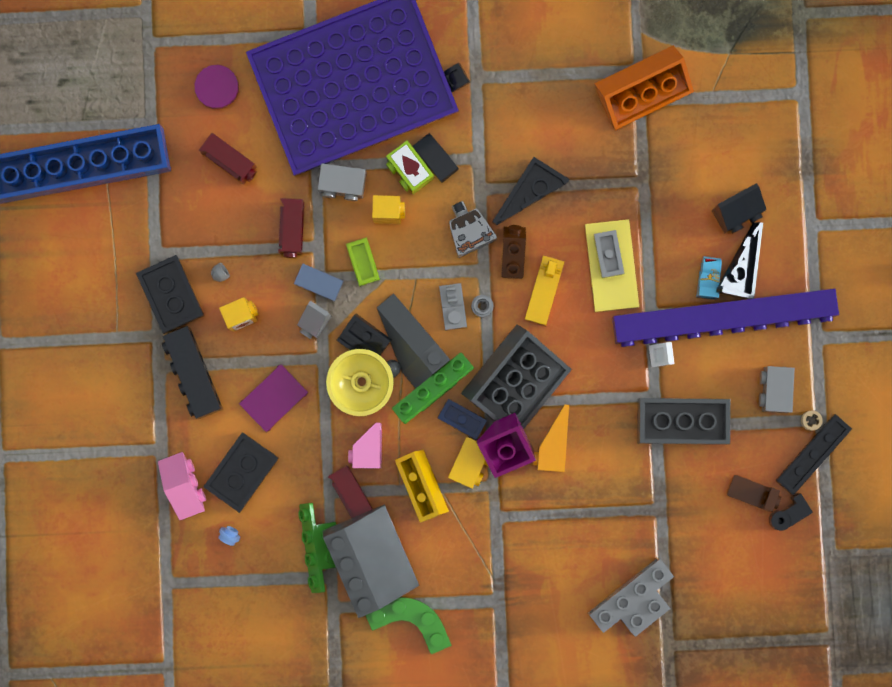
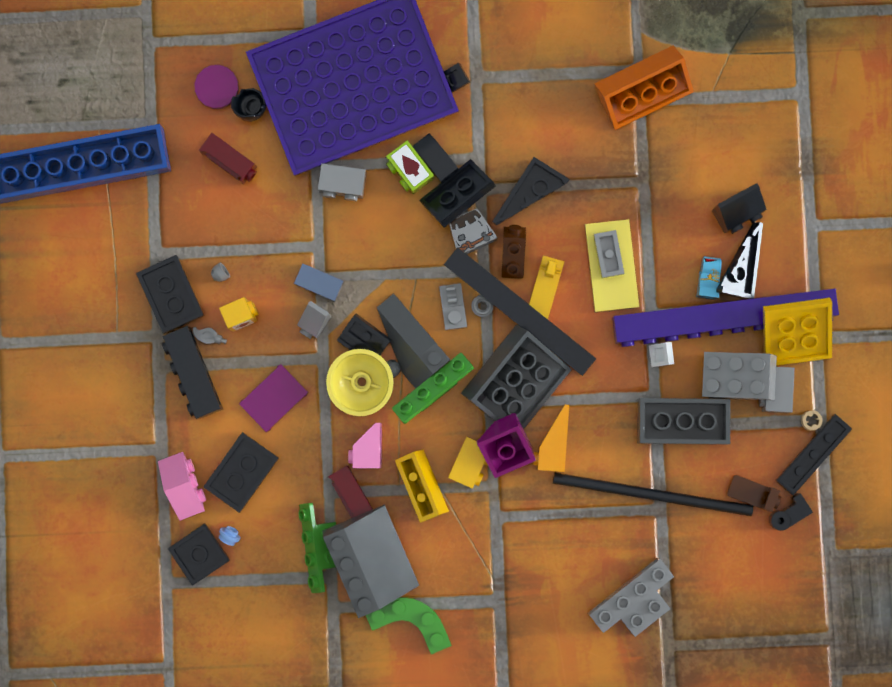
dark red window [278,198,304,258] -> none
lime tile [346,237,380,287] -> none
yellow brick [372,195,405,224] -> none
dark blue plate [438,399,487,440] -> none
none -> black tile [168,523,230,586]
none -> light grey piece [193,327,227,344]
none -> black hair [231,88,267,122]
none -> black tile [419,159,496,228]
none -> black tile [444,247,596,376]
none -> black piece [553,473,753,516]
none -> light grey brick [702,352,777,401]
none -> yellow plate [763,298,832,366]

